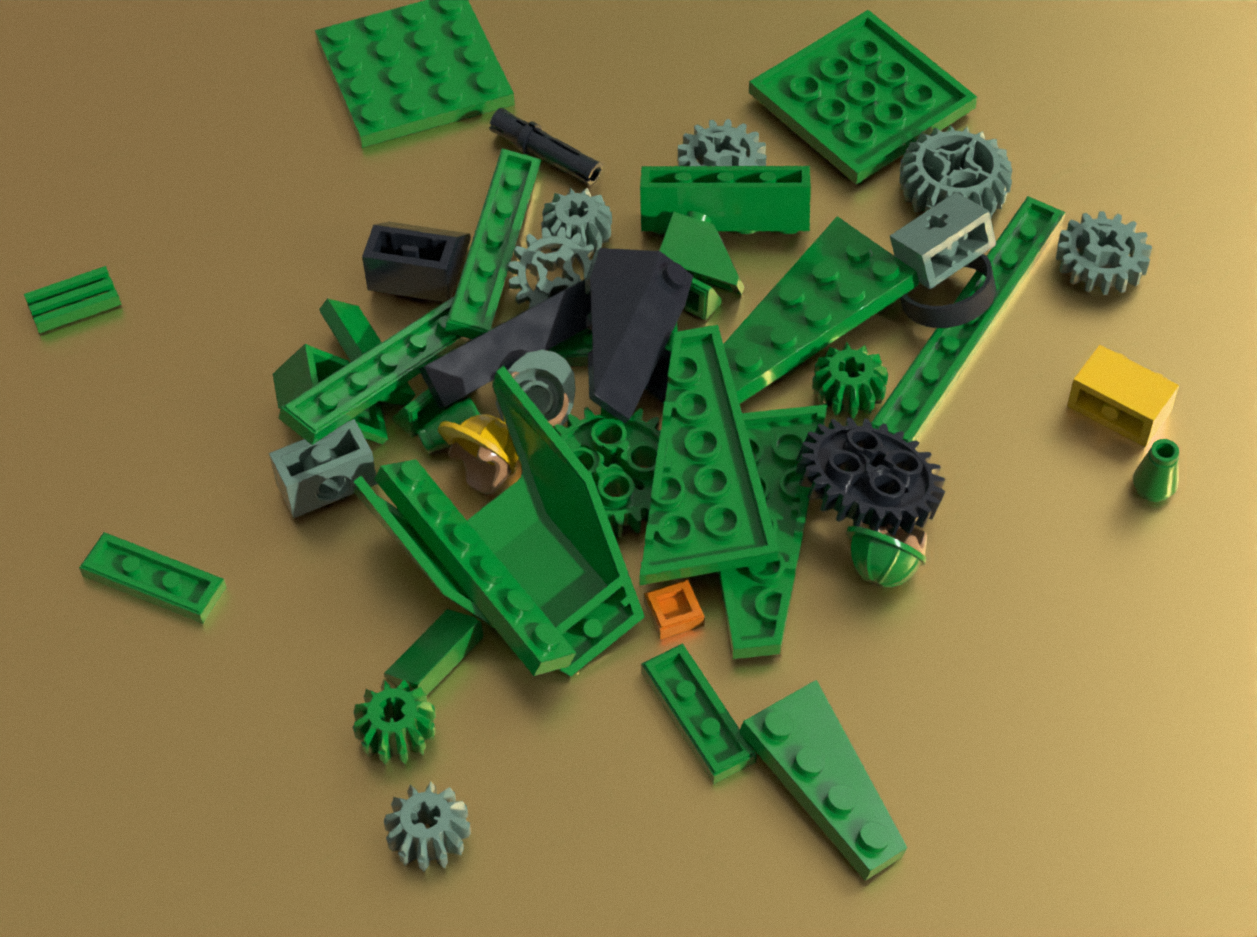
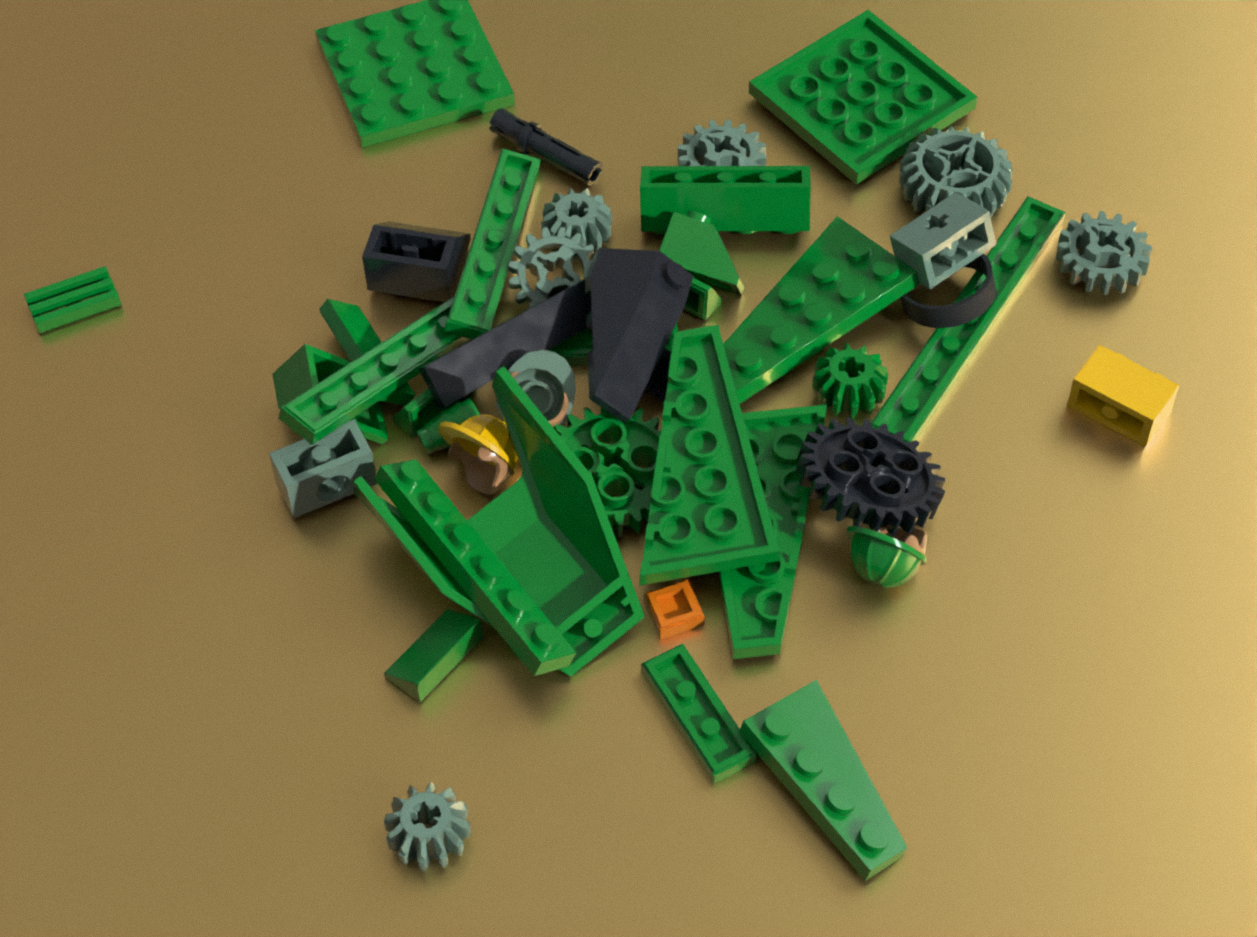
green tile [79,532,227,624] -> none
green gear [353,679,436,765] -> none
green cone [1133,439,1179,502] -> none

